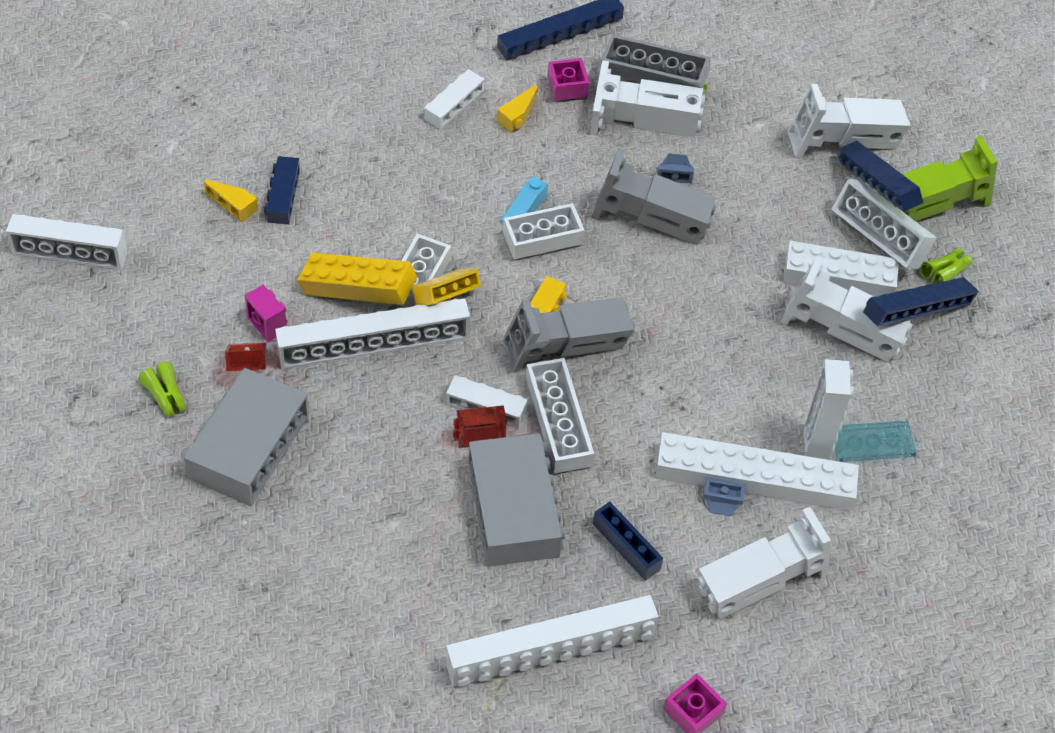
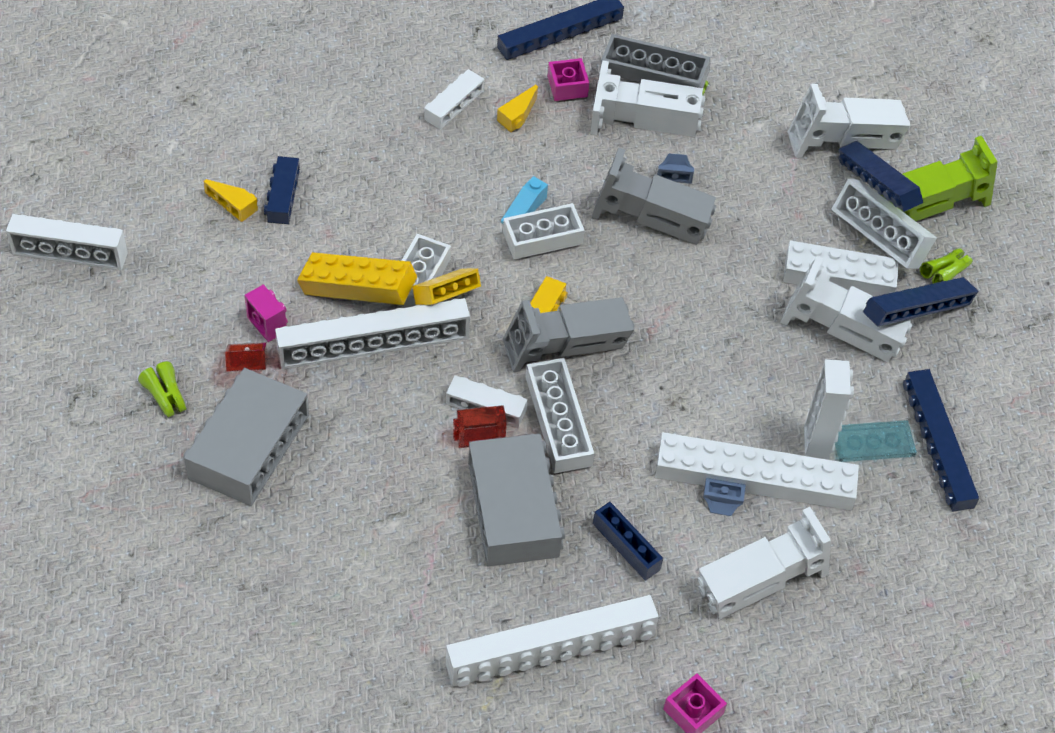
none -> dark blue brick [903,369,979,512]

